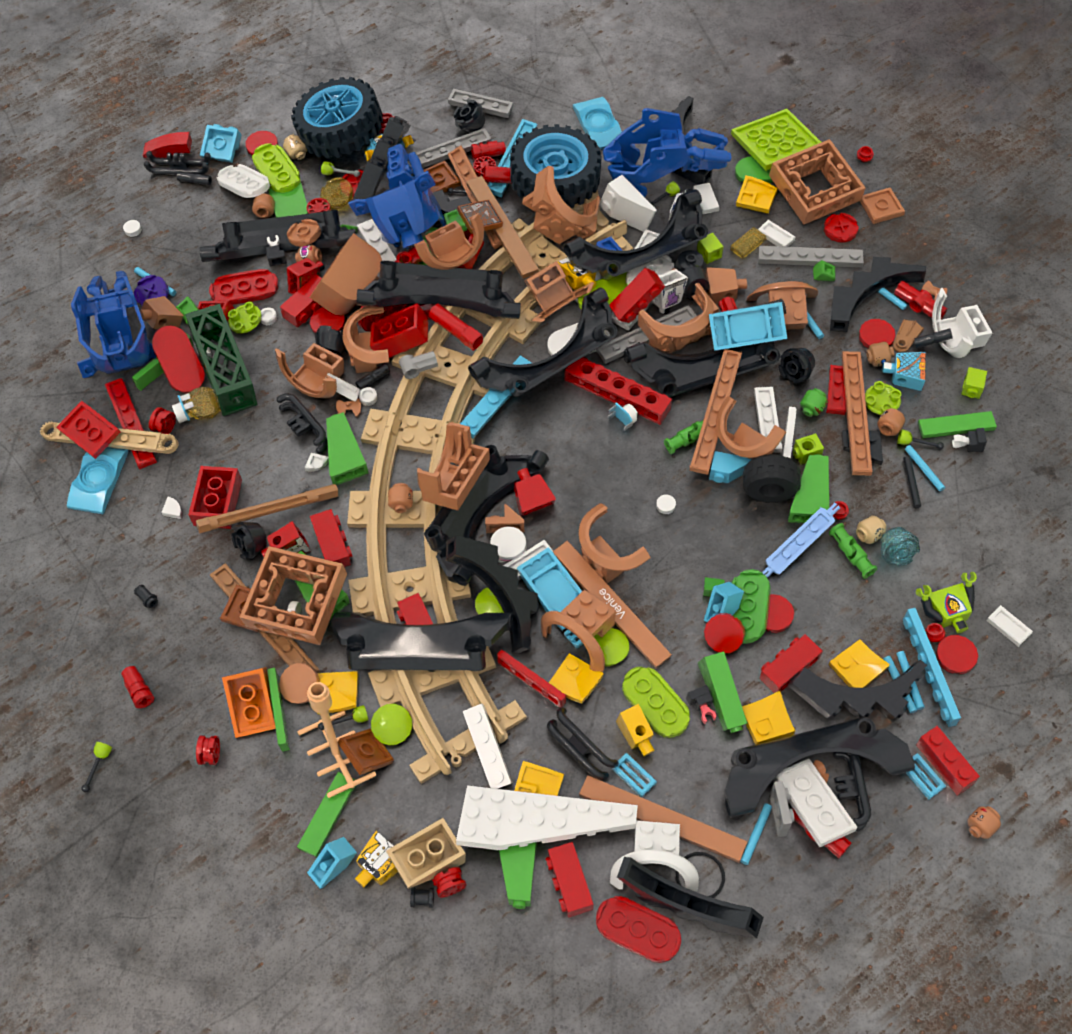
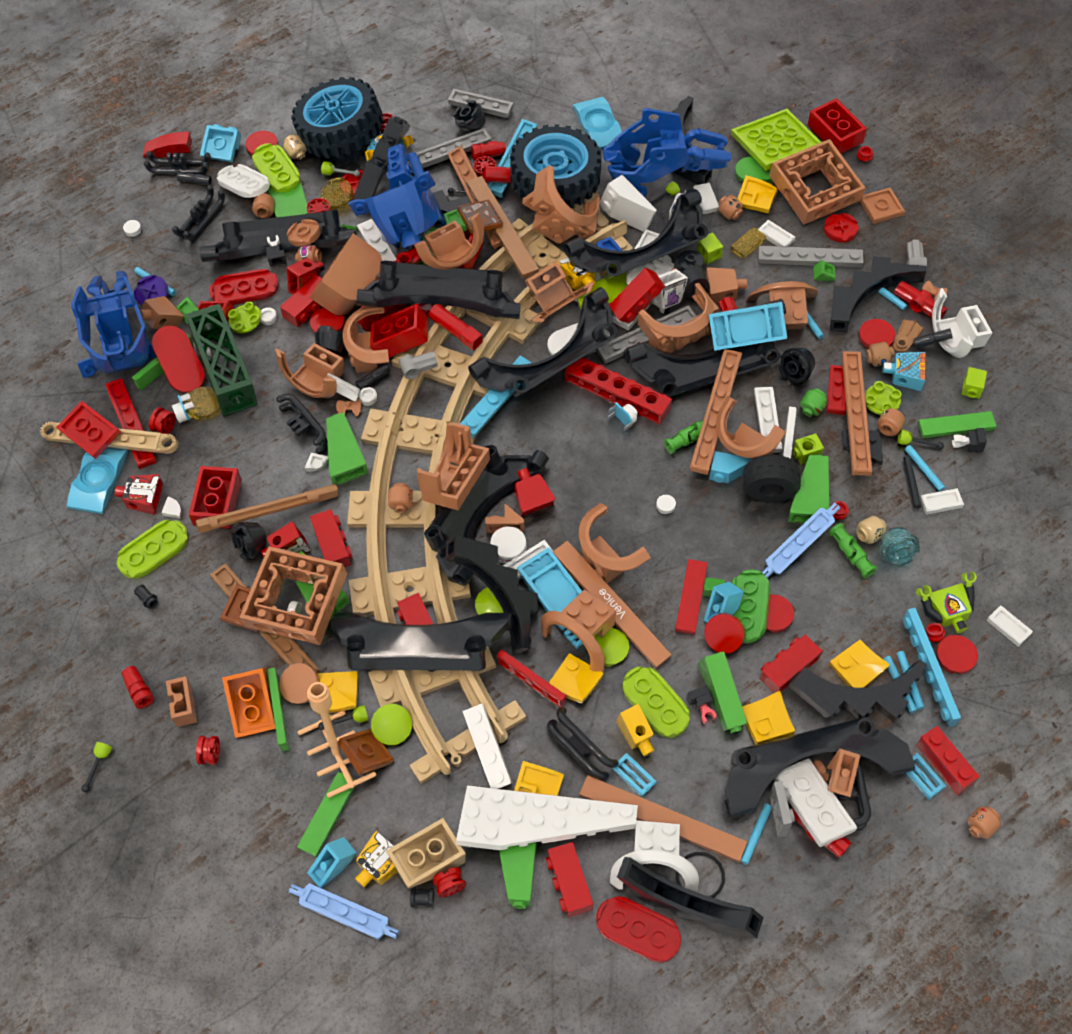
dark orange tile [424,160,461,193] -> none
none -> torso [115,474,164,515]
none -> lime tile [116,520,189,579]
none -> nougat brick [166,676,198,728]
none -> black piece [172,185,225,241]
none -> light blue plate [289,883,399,940]
none -> red tile [675,559,708,635]
none -> nougat head [718,195,743,220]
none -> red brick [808,98,867,154]
none -> nougat slope [827,749,860,797]
none -> light grey piece [906,240,927,268]
none -> white tile [920,488,964,515]

